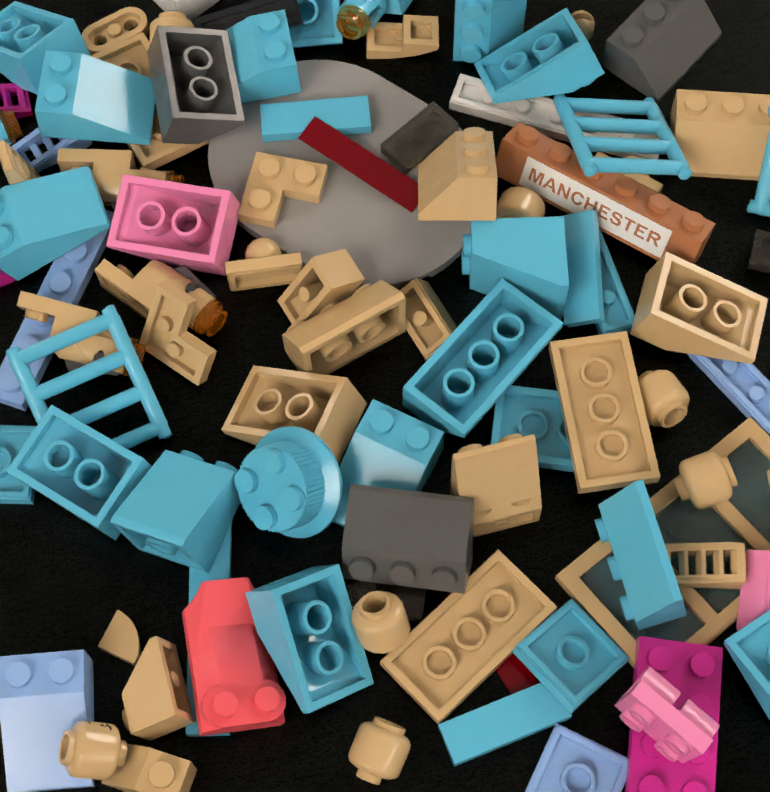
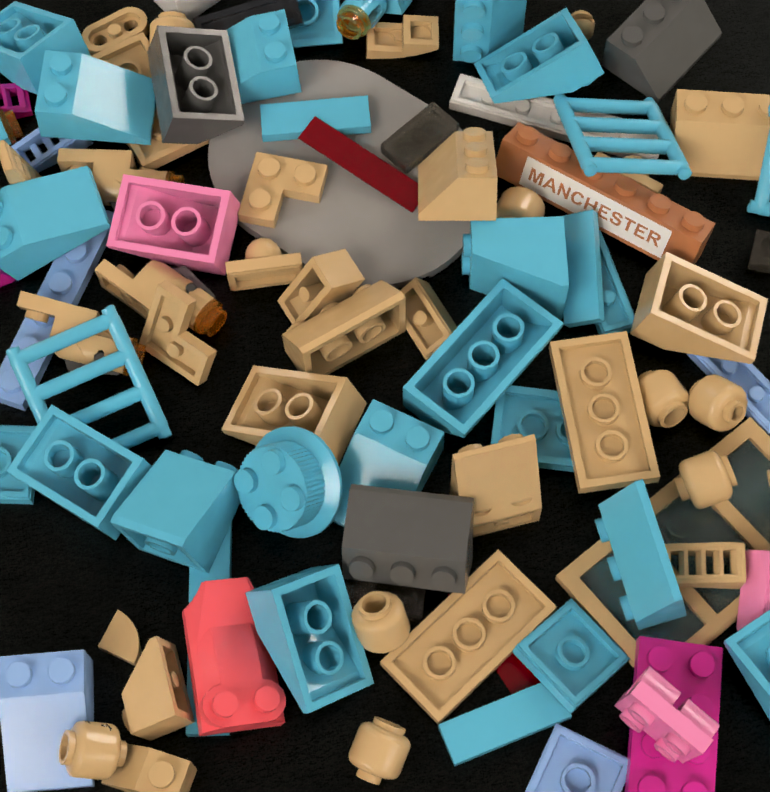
none -> tan head [688,374,748,432]

